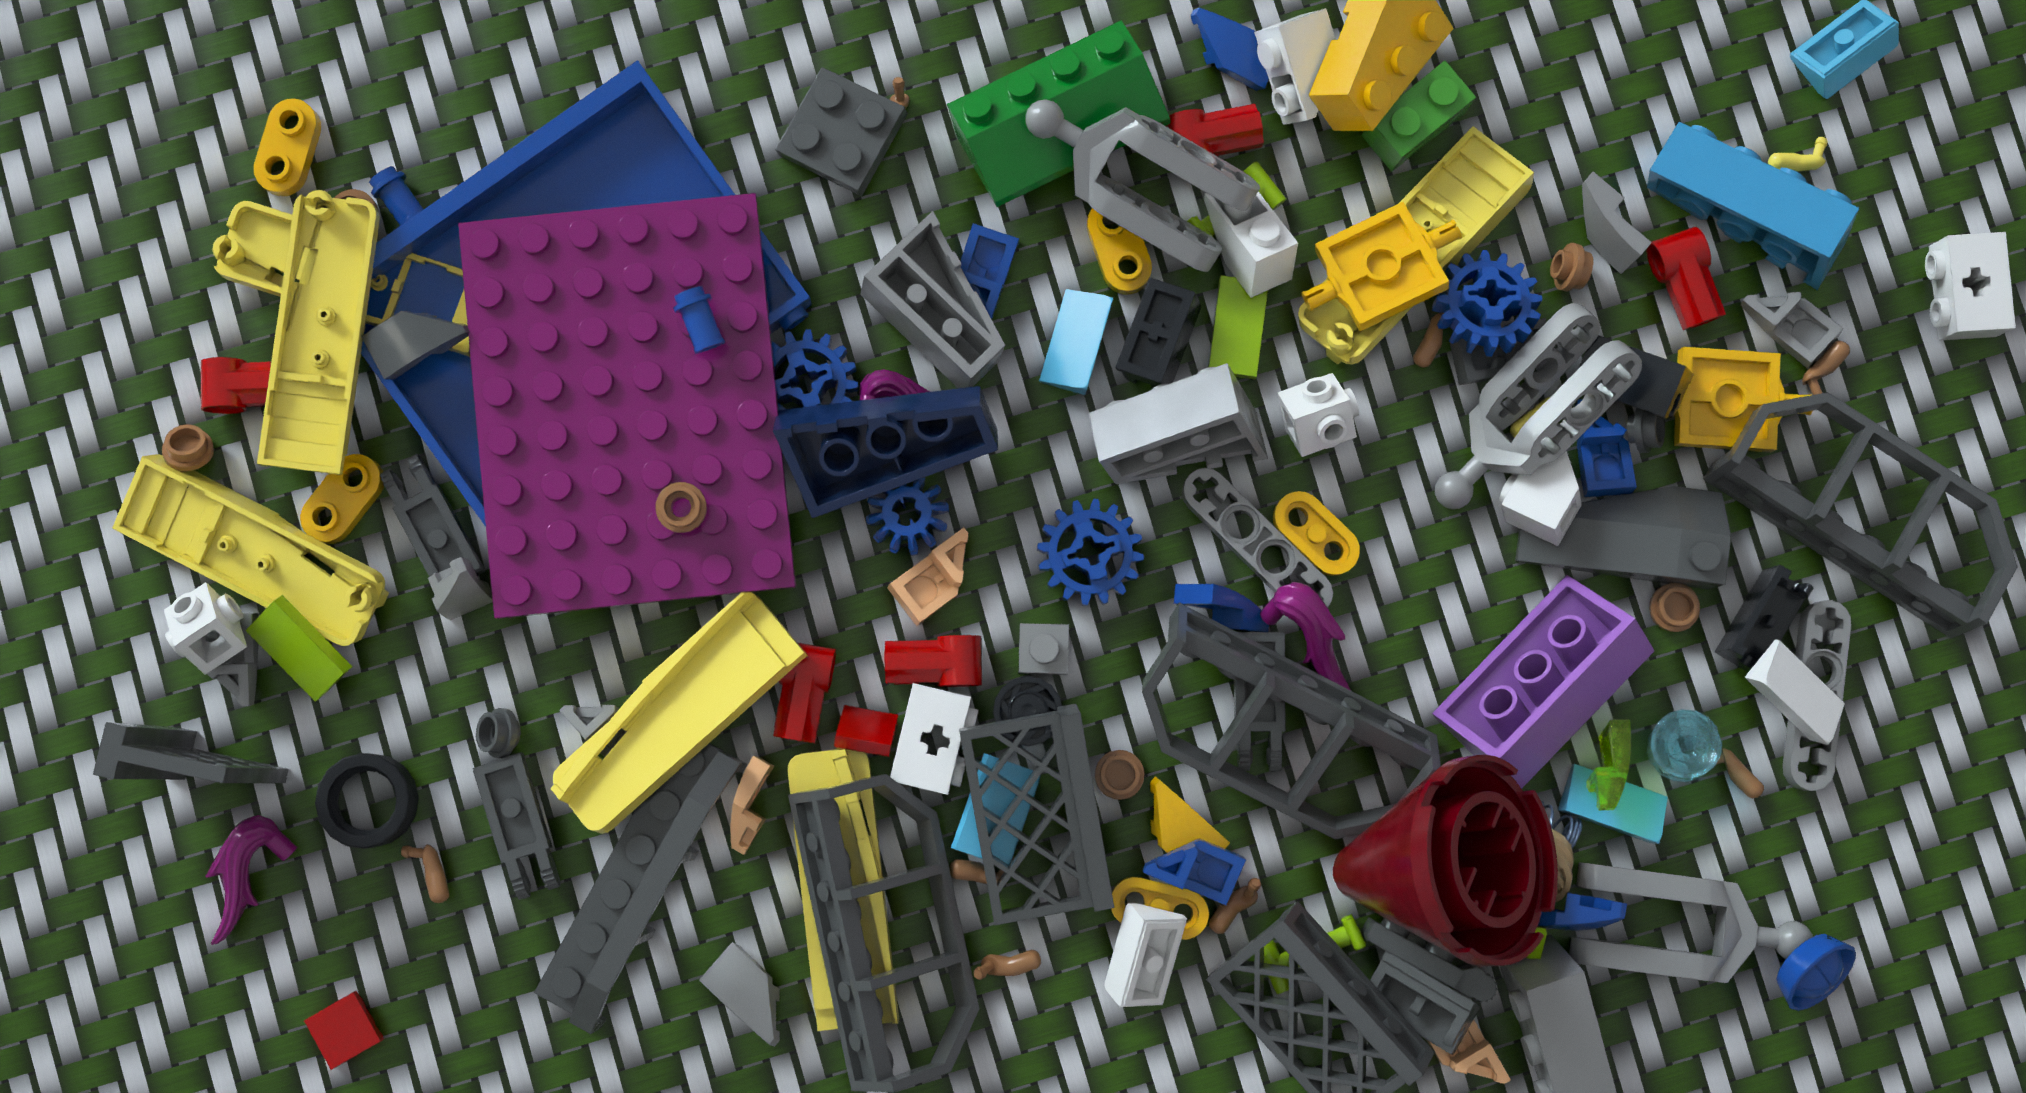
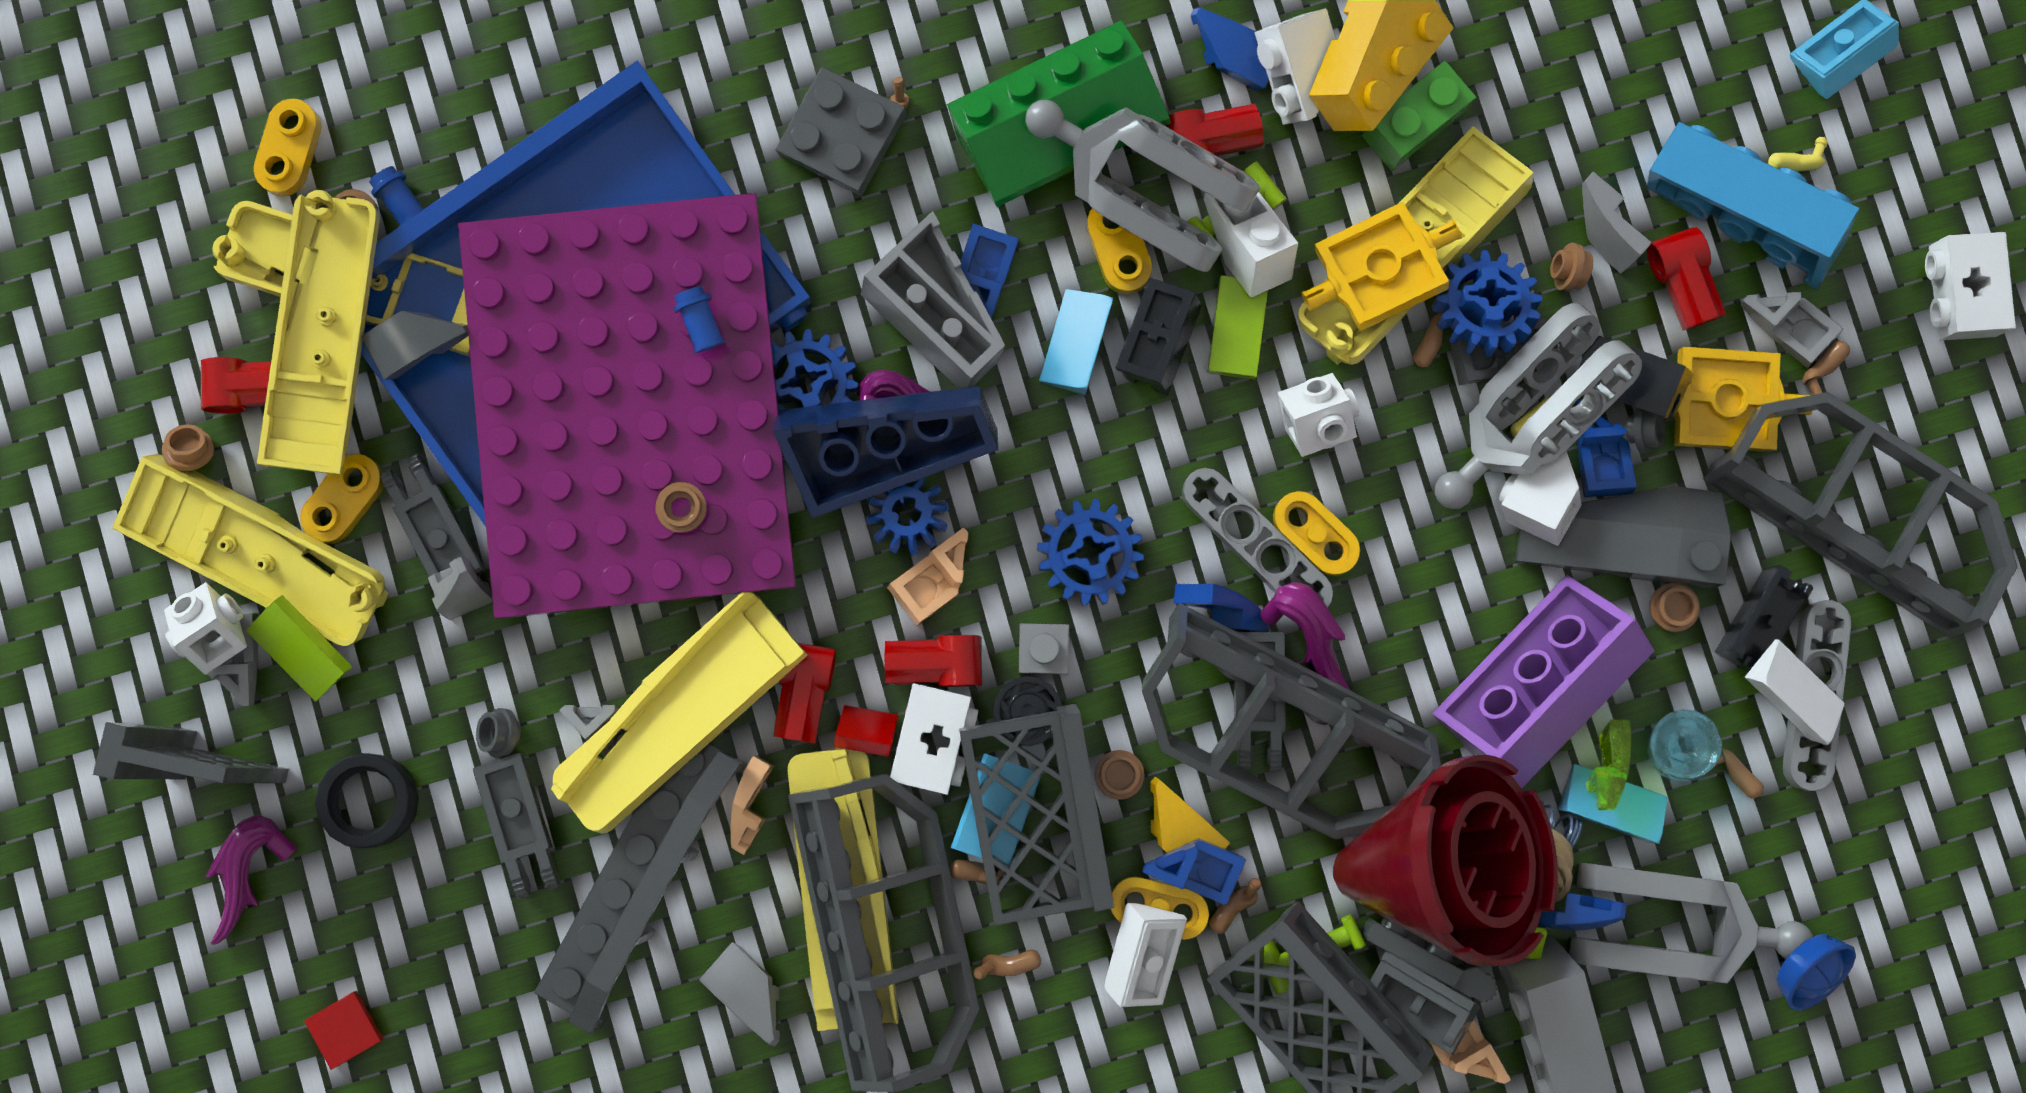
medium nougat piece [401,844,449,903] -> none
wedge [1089,363,1268,484] -> none

